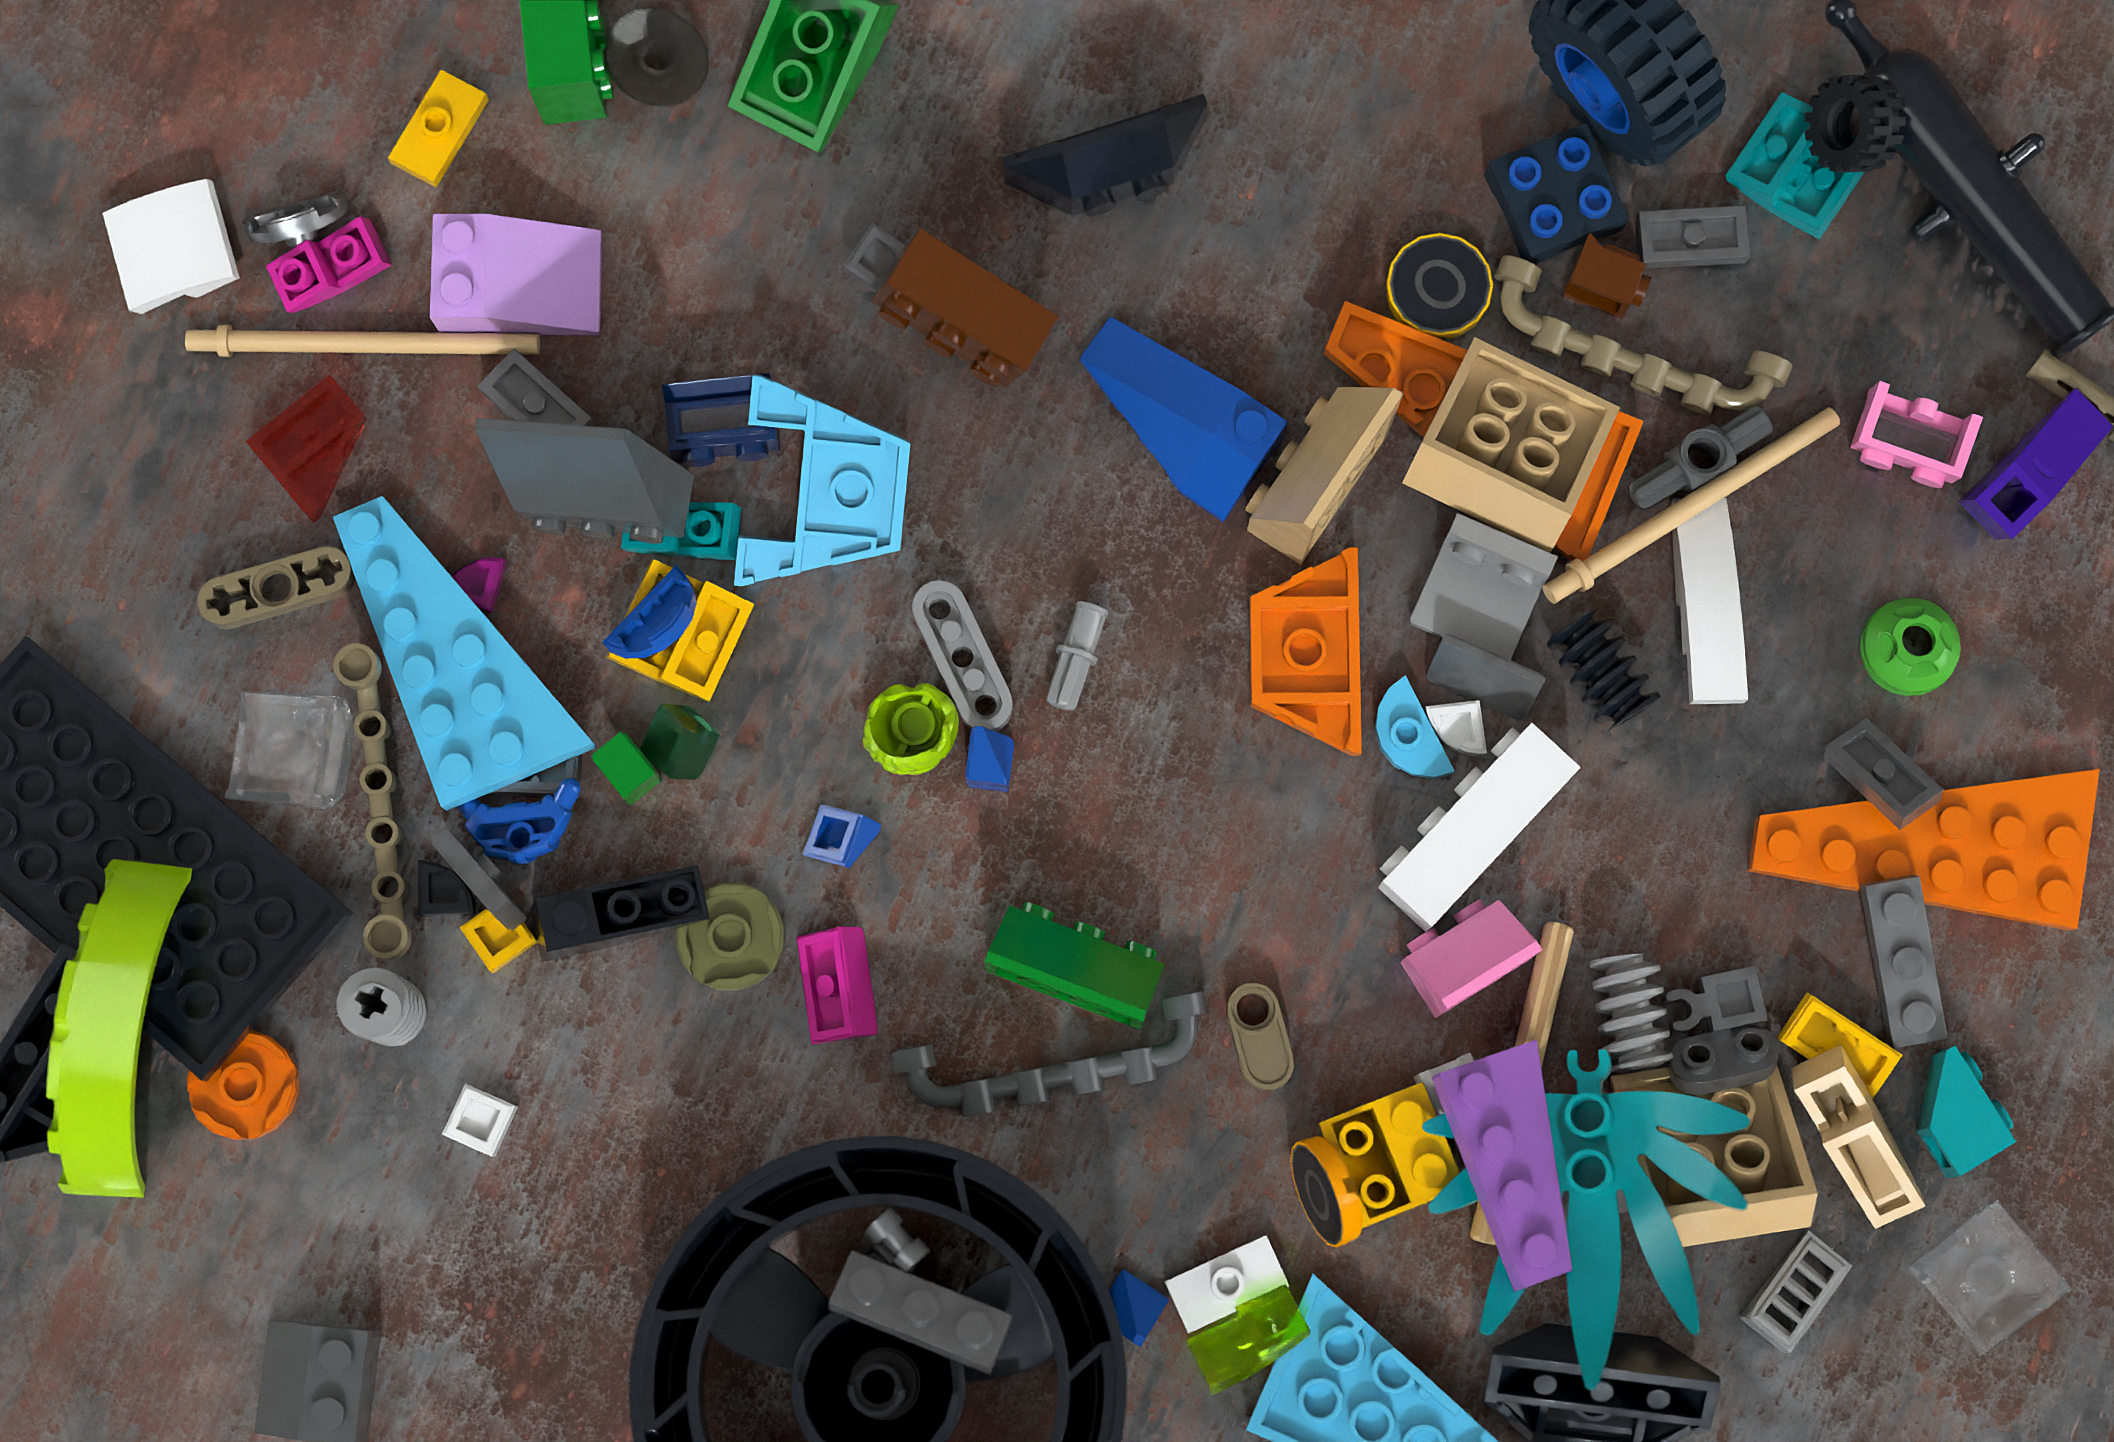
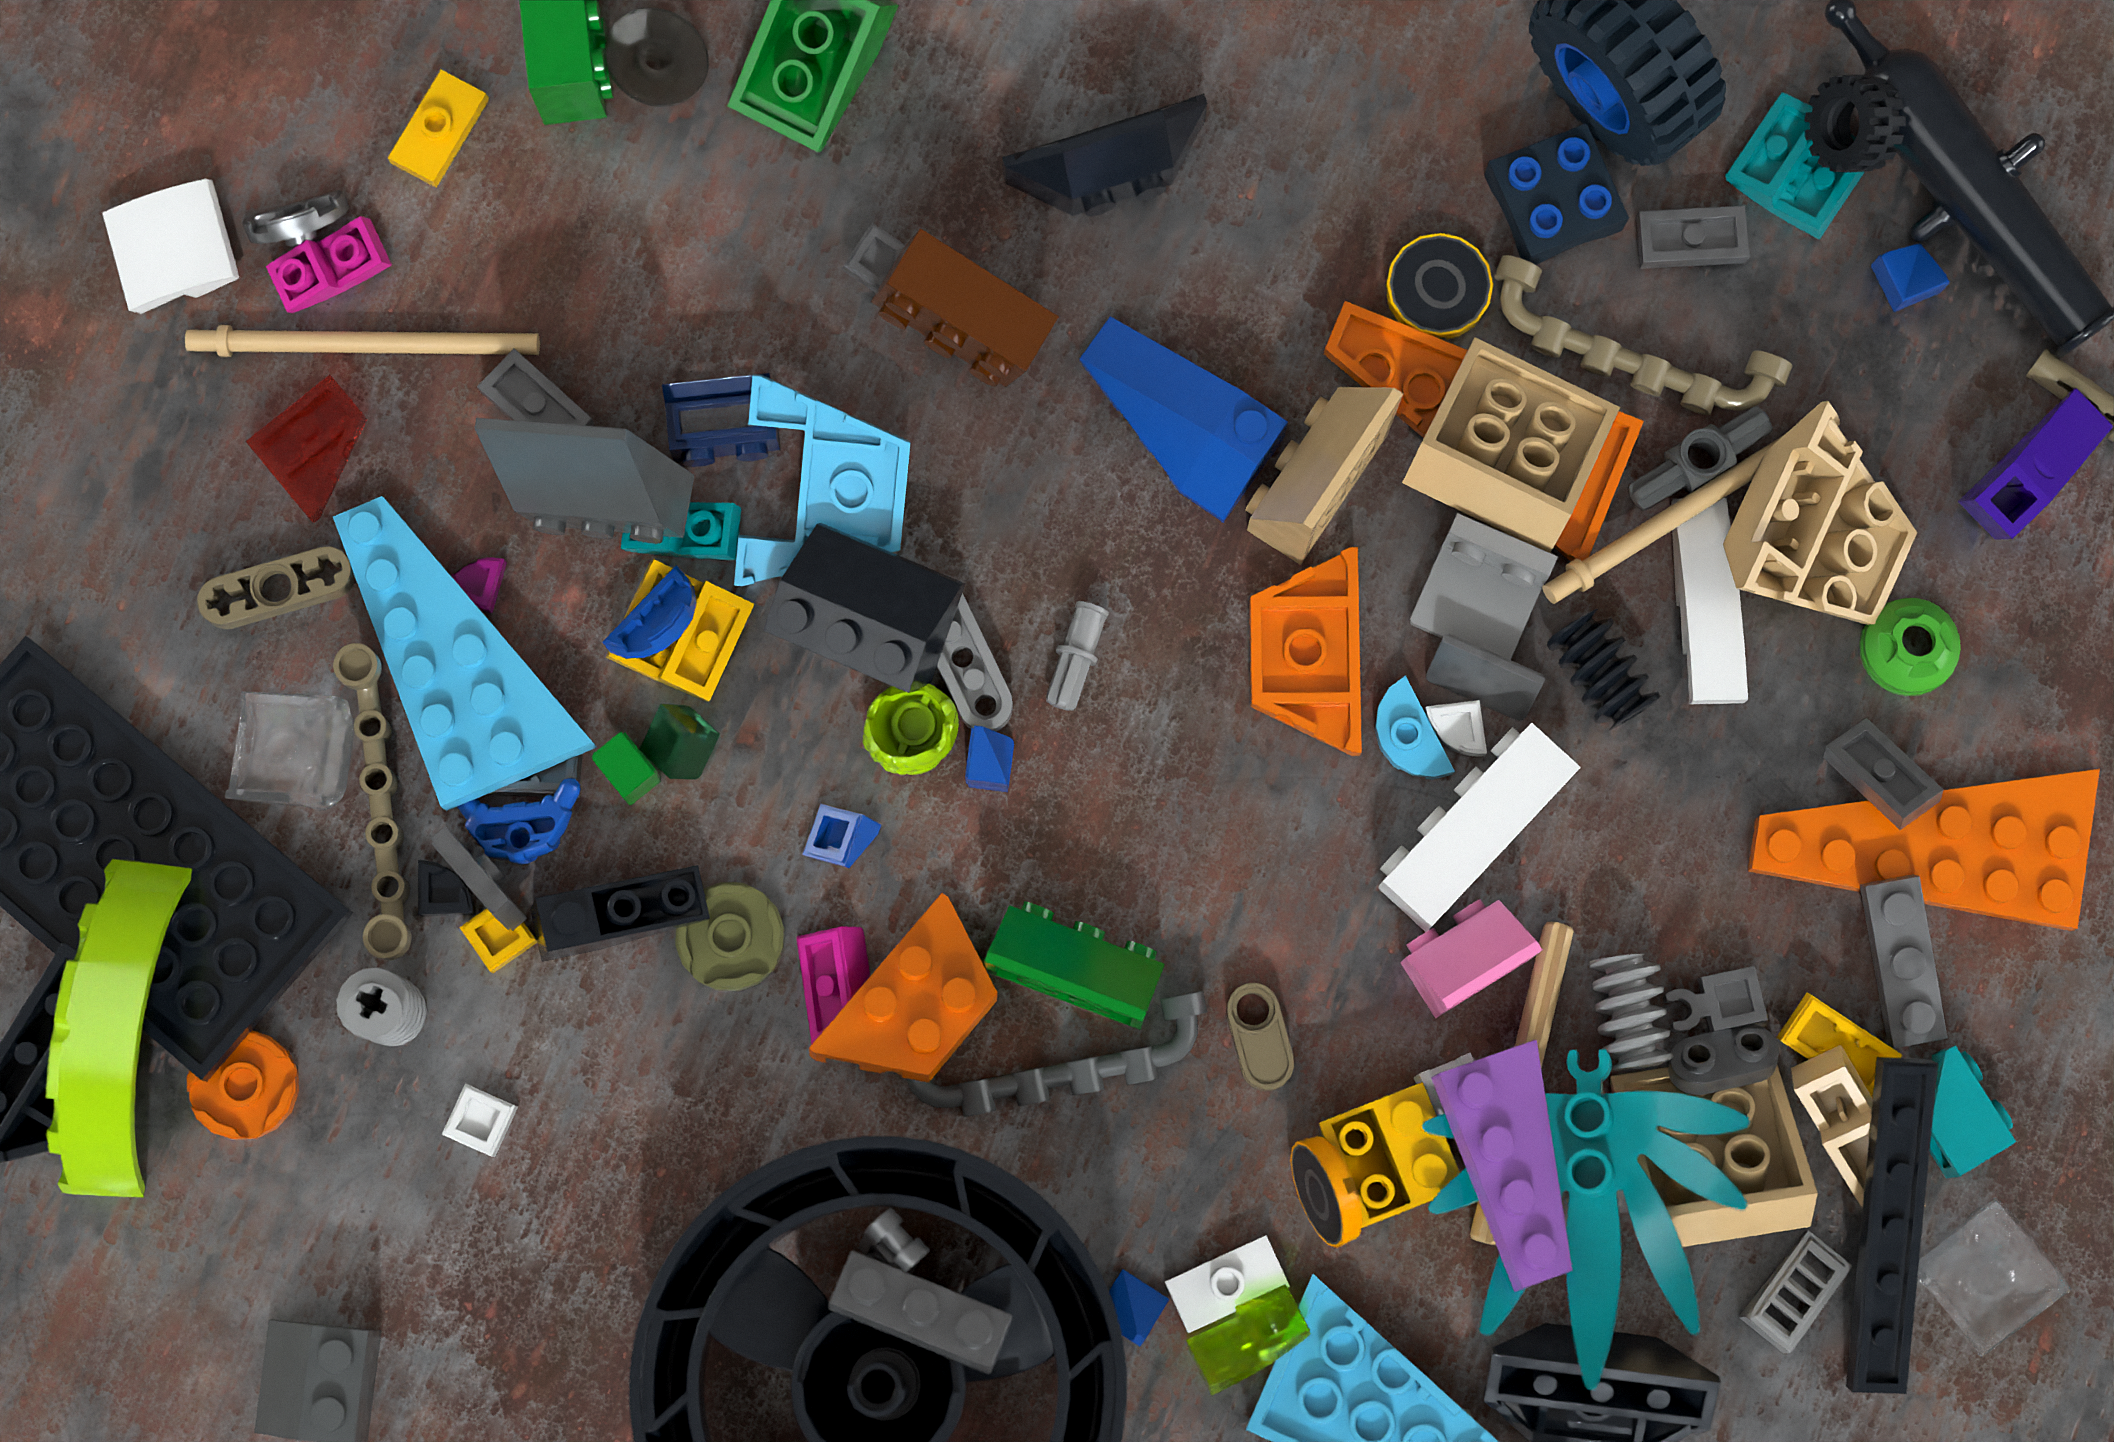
lavender slope [430,214,602,335] -> none
reddish brown window [1563,233,1652,319] -> none
bright pink window [1850,381,1983,488] -> none
none -> black slope [763,523,965,693]
none -> orange wing [809,893,998,1083]
none -> tan wedge [1723,401,1917,625]
none -> black tile [1846,1057,1938,1394]
none -> blue slope [1871,243,1950,312]

